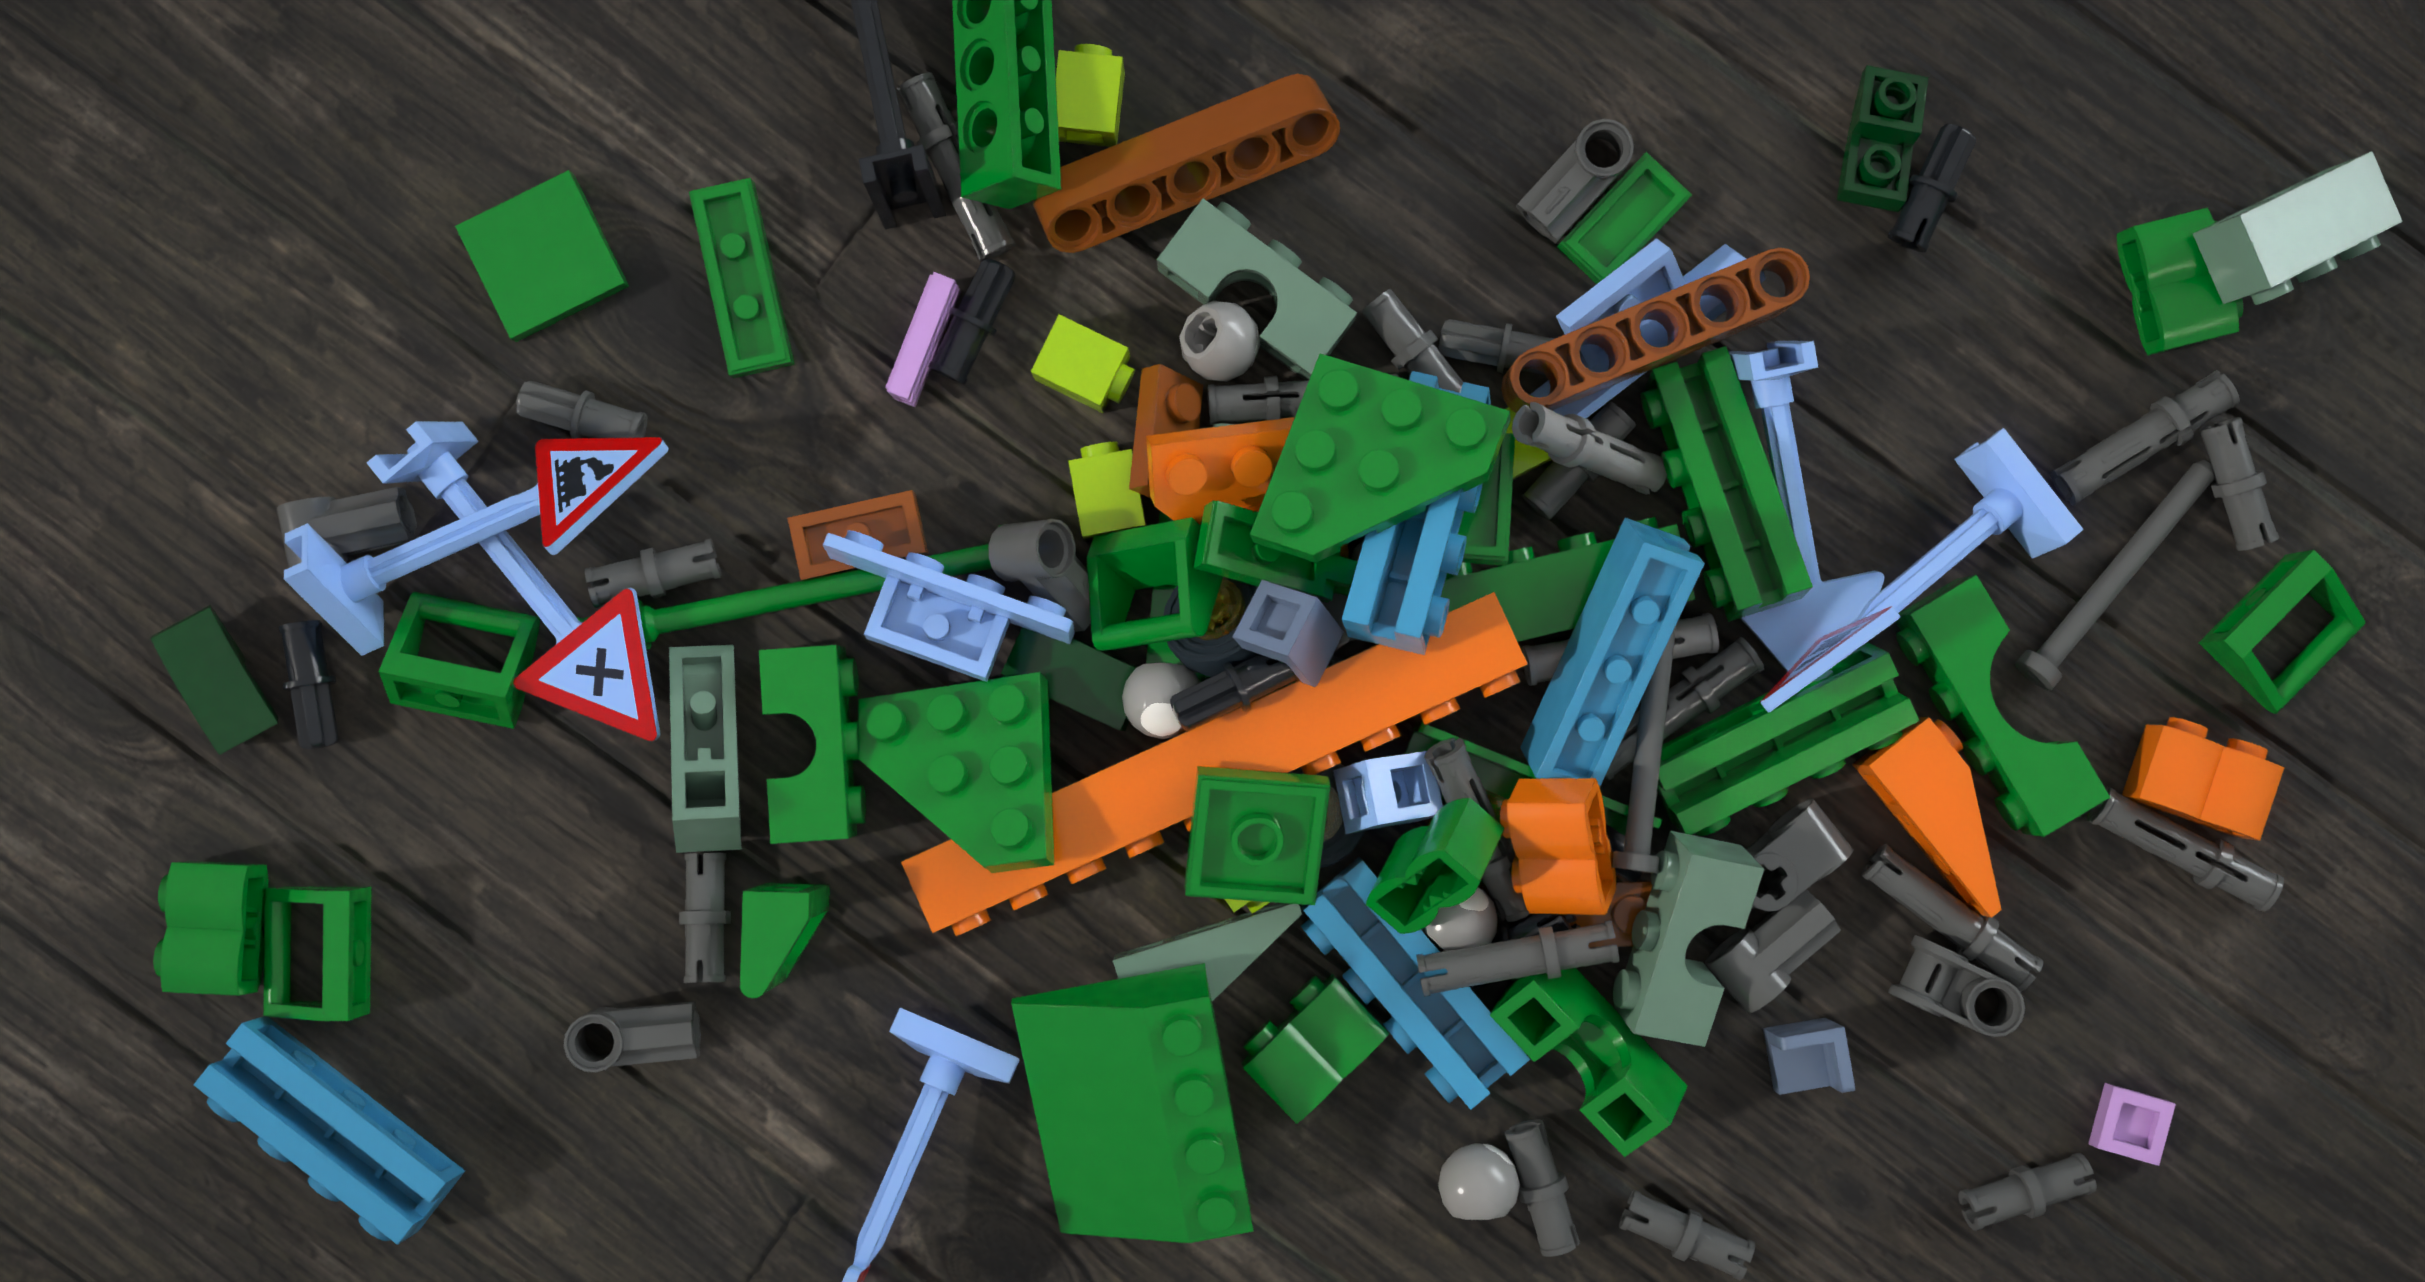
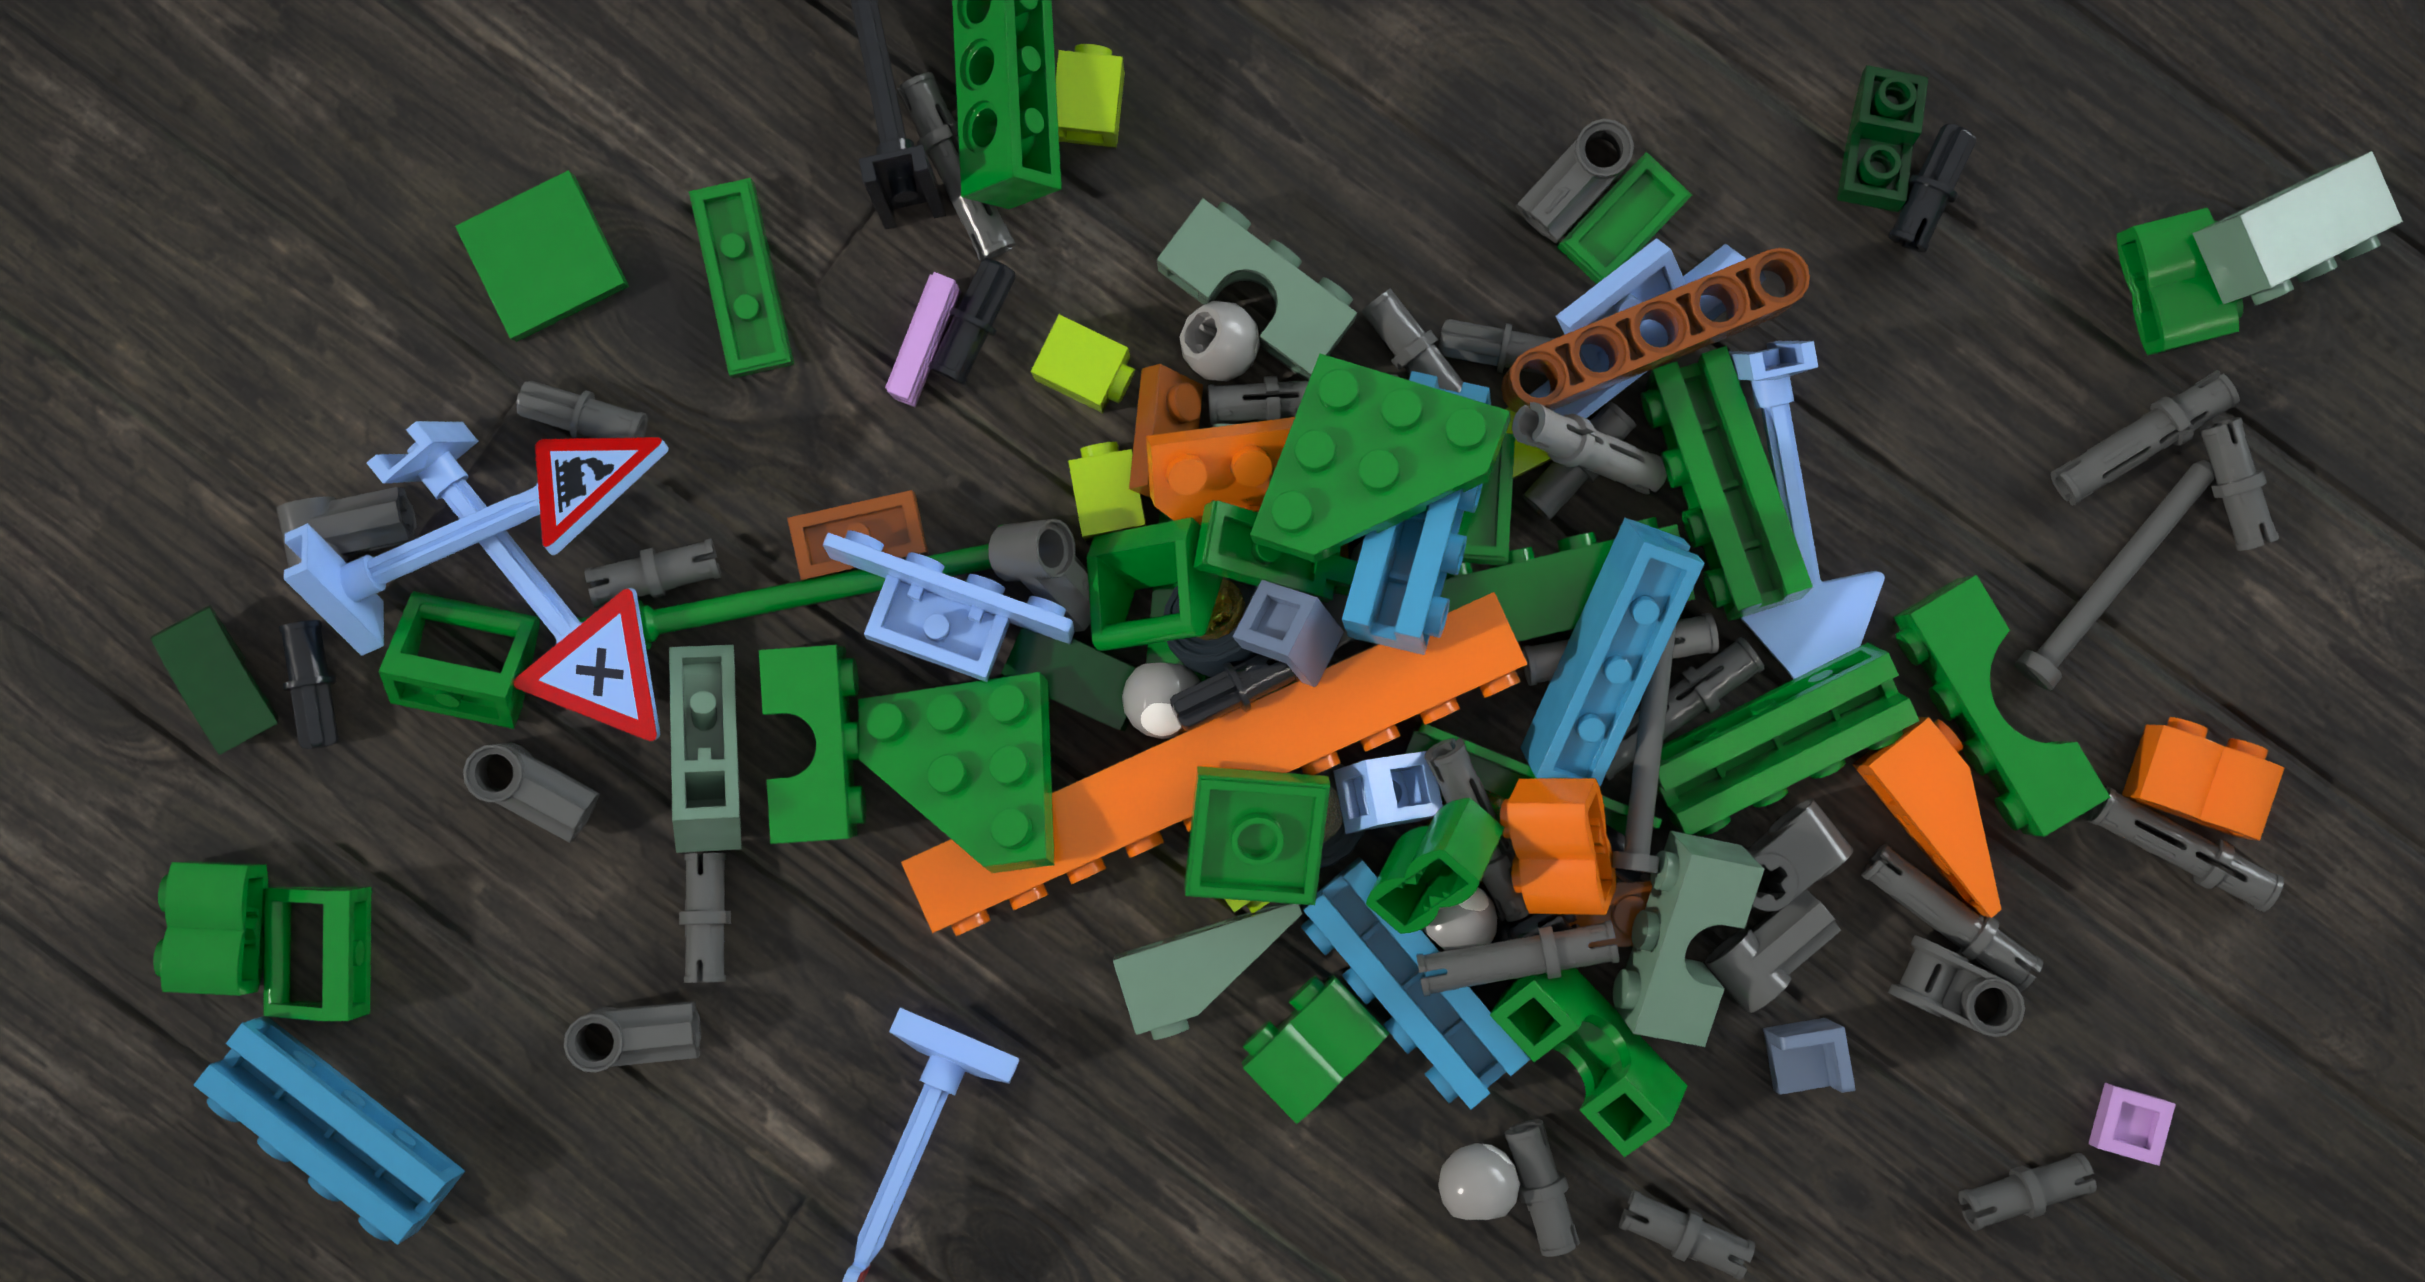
green tile [740,883,830,999] -> none
green slope [1011,963,1254,1243] -> none
dark orange beam [1032,74,1340,253] -> none
light blue piece [1760,428,2084,713] -> none
green tile [2199,550,2366,714] -> none
none -> dark grey piece [463,742,600,843]

